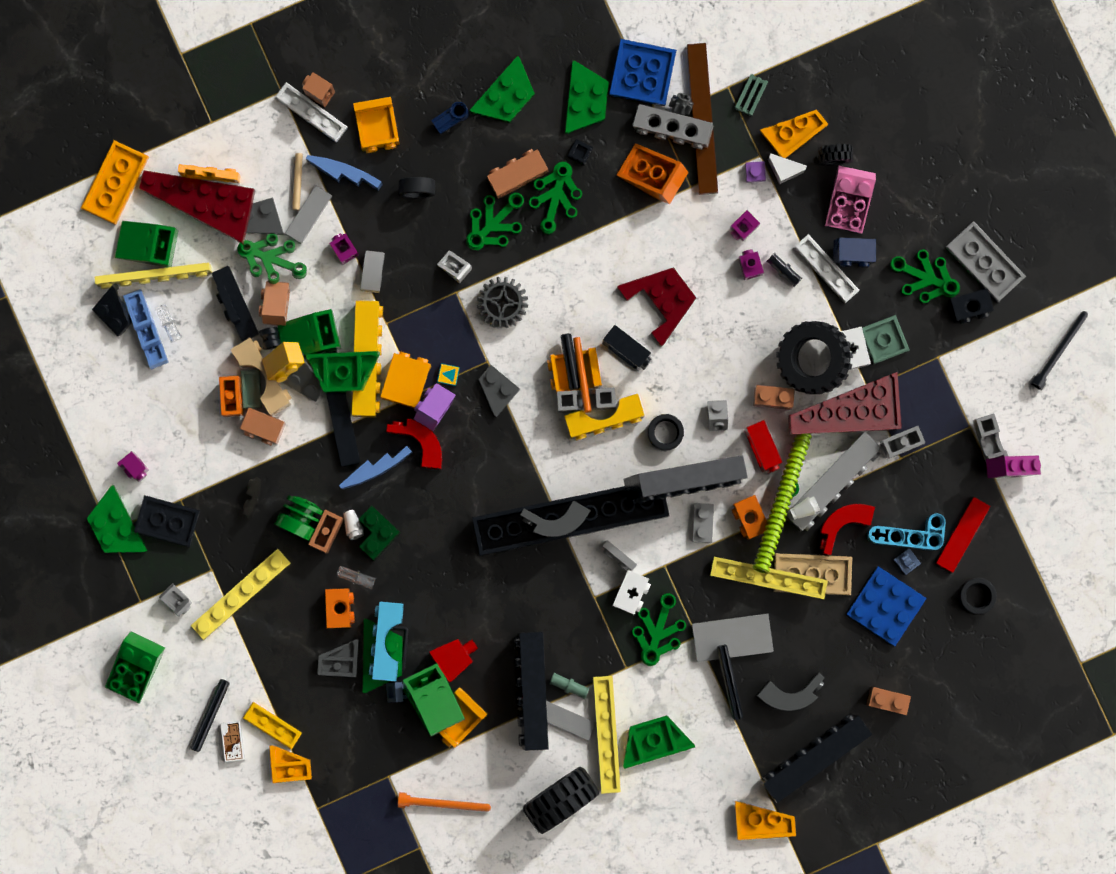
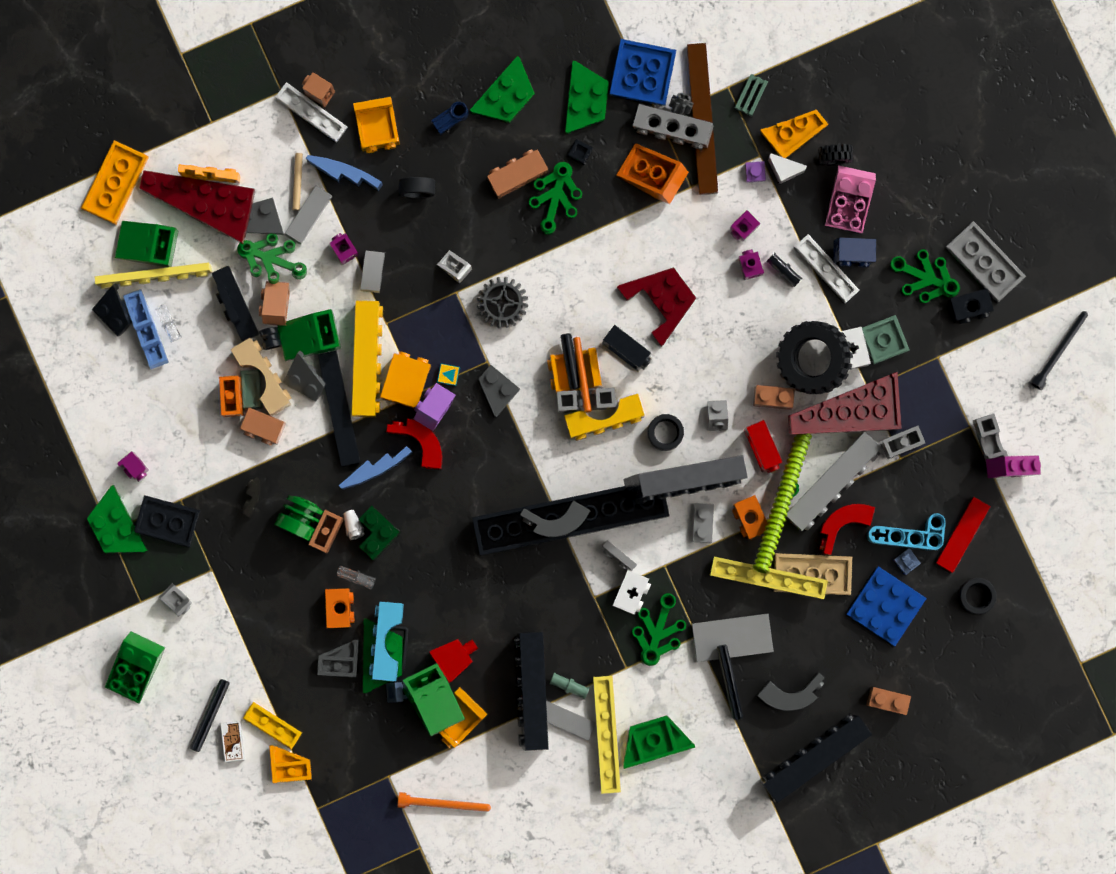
light yellow plate [191,549,291,640] -> none
yellow brick [262,342,304,382] -> none
green wing [306,351,380,393] -> none
green plant [466,193,524,251] -> none
black tyre [523,767,599,834] -> none
light orange wing [735,801,796,840] -> none
white cone [790,496,820,520] -> none

